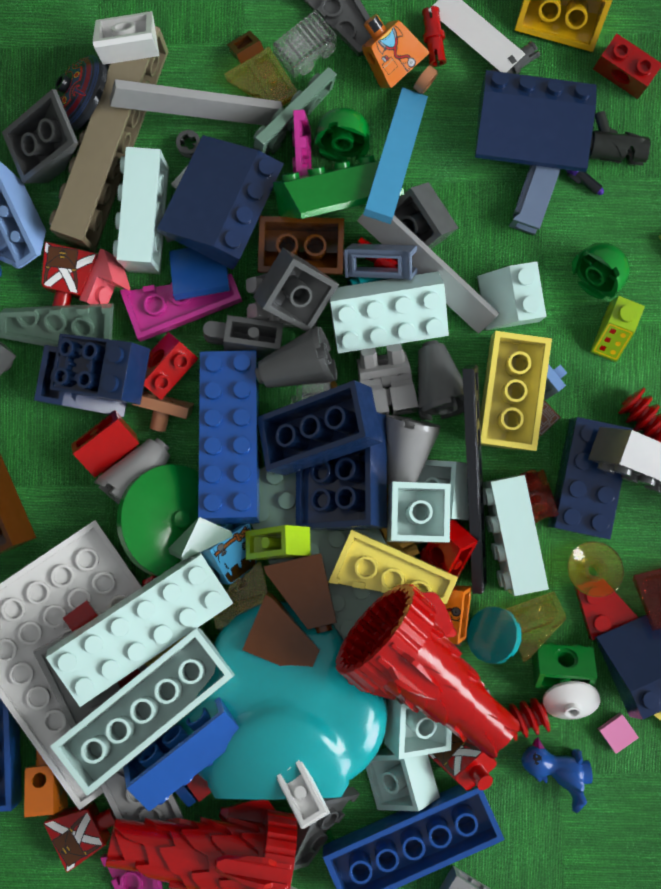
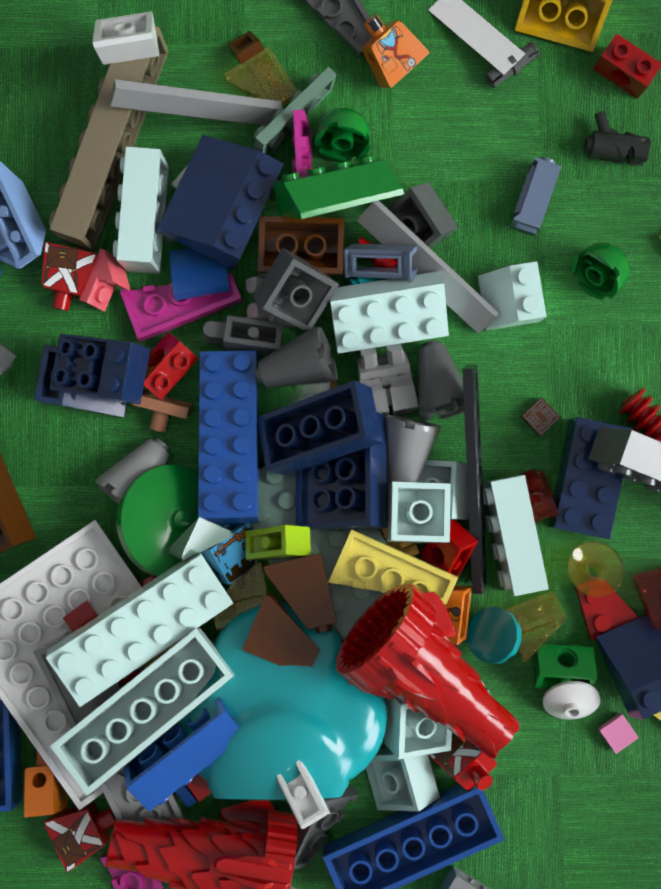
sand green wing [0,303,114,347] -> none
dark grey slope [2,89,78,183] -> none
dish [55,54,108,133] -> none
red brick [71,410,139,478] -> none
dark grey bush [176,130,200,158] -> none
clear brick [273,10,337,78] -> none
dark azure tile [363,87,428,224] -> none
nougat tile [413,65,438,94] -> none
red pin [422,6,447,67] -> none
dark blue slope [475,70,597,172] -> none
light yellow slope [480,331,552,451] -> none
red piece [508,698,550,741] -> none
blue animal [522,737,593,813] -> none
medium blue tile [544,364,567,400] -> none
black piece [566,170,604,195] -> none
lime slope [590,296,645,362] -> none

